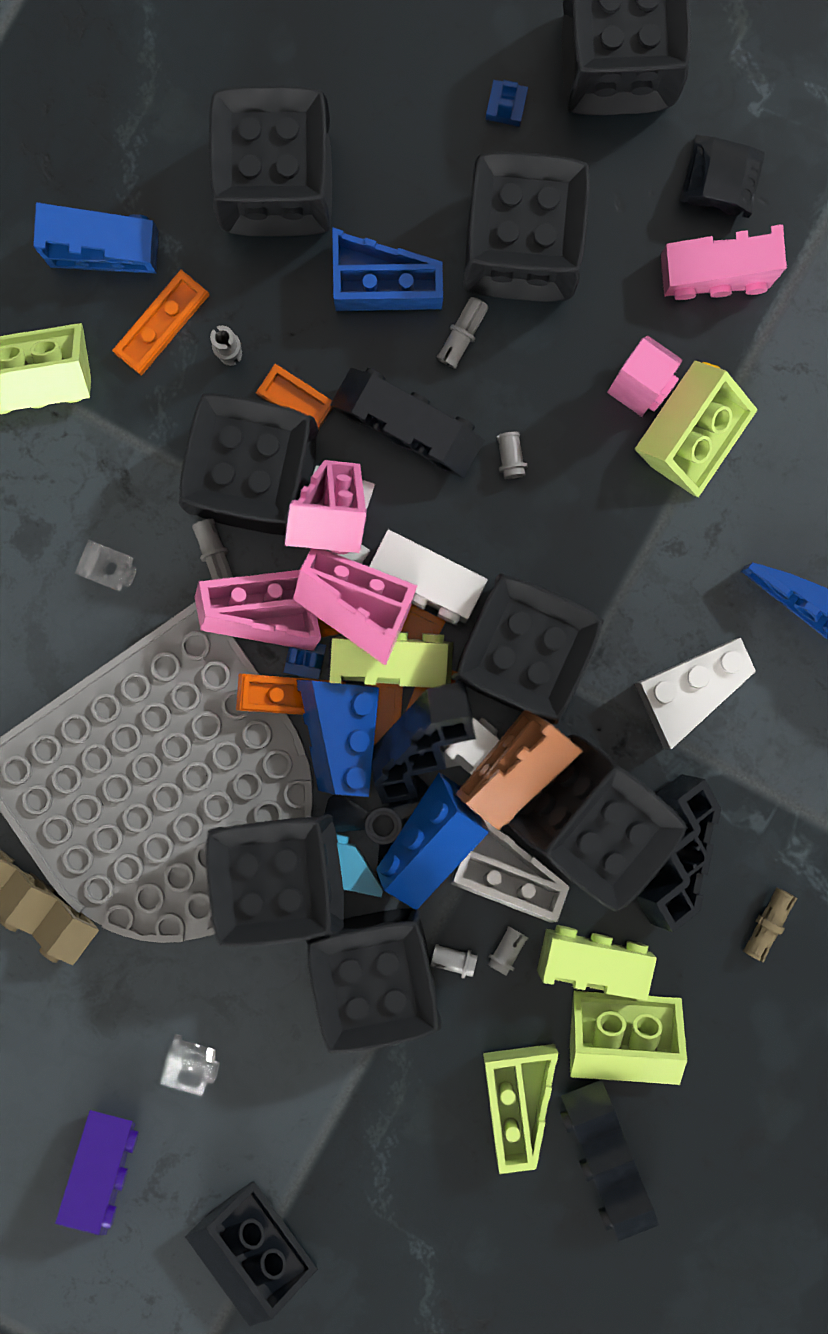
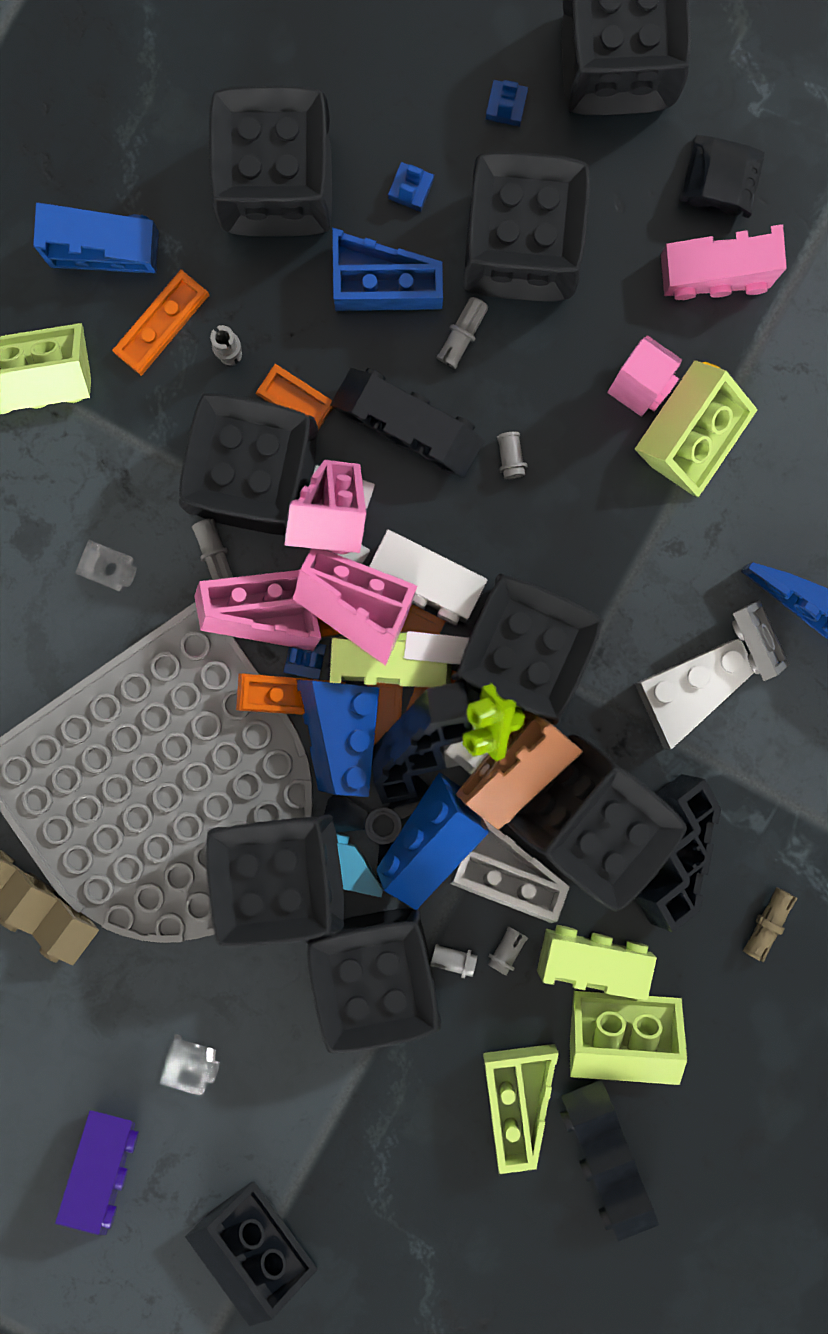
none -> blue tile [388,162,434,212]
none -> white sticker [404,631,470,665]
none -> lime hips [462,684,525,761]
none -> light grey plate [732,600,790,681]

